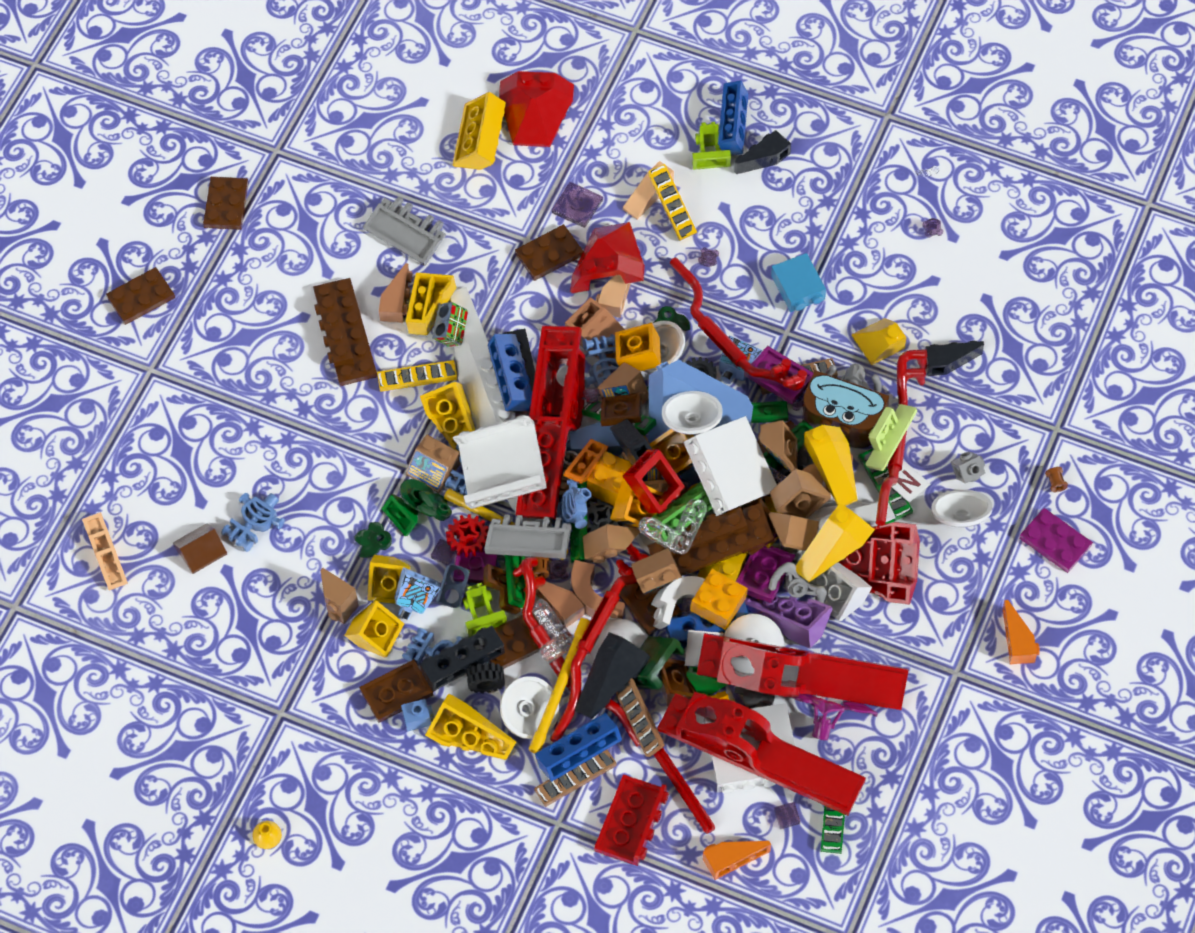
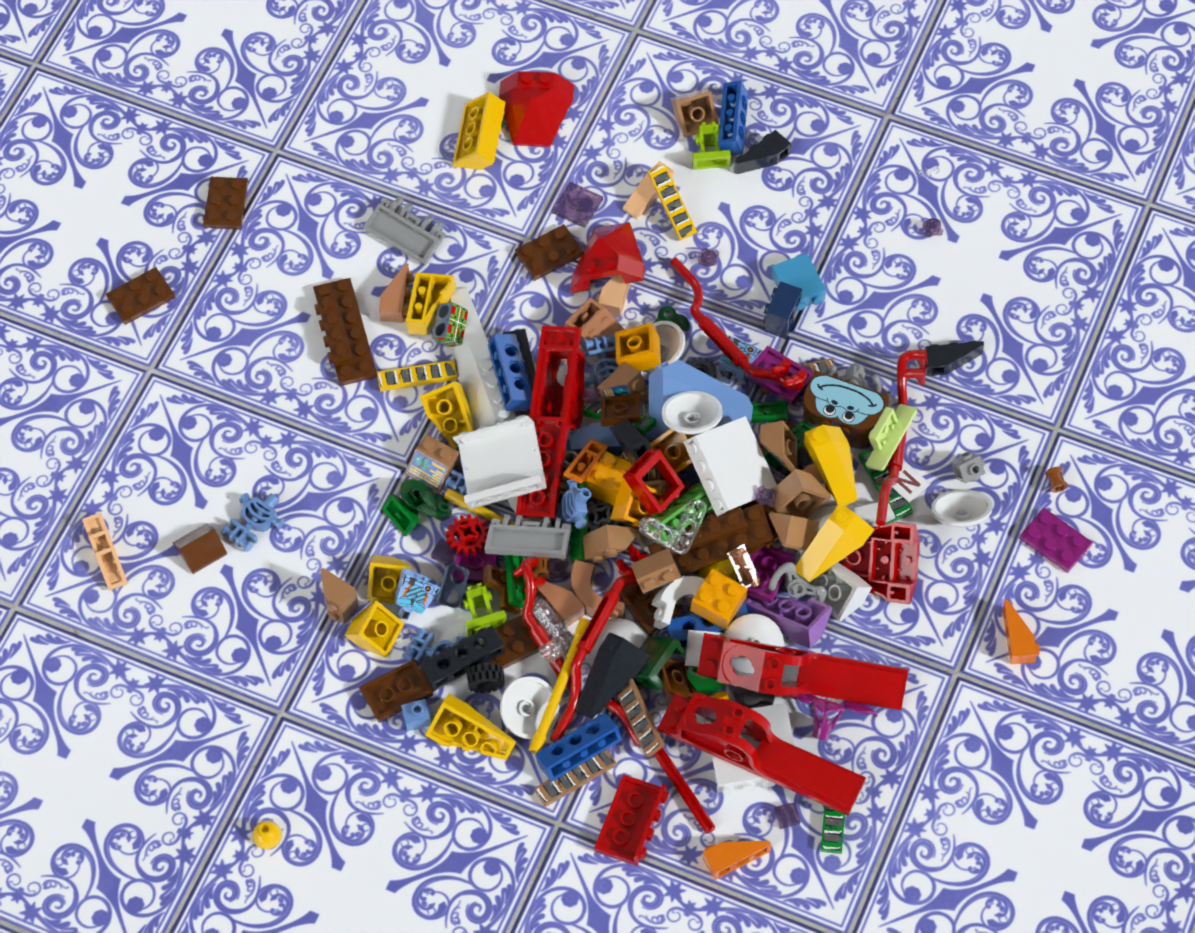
dark green plate [354,522,392,558] -> none
yellow slope [851,318,906,365] -> none
none -> medium nougat slope [670,88,720,137]
none -> nougat hinge [727,544,760,588]
none -> clear purple plate [756,486,775,507]
none -> dark blue brick [763,281,802,340]

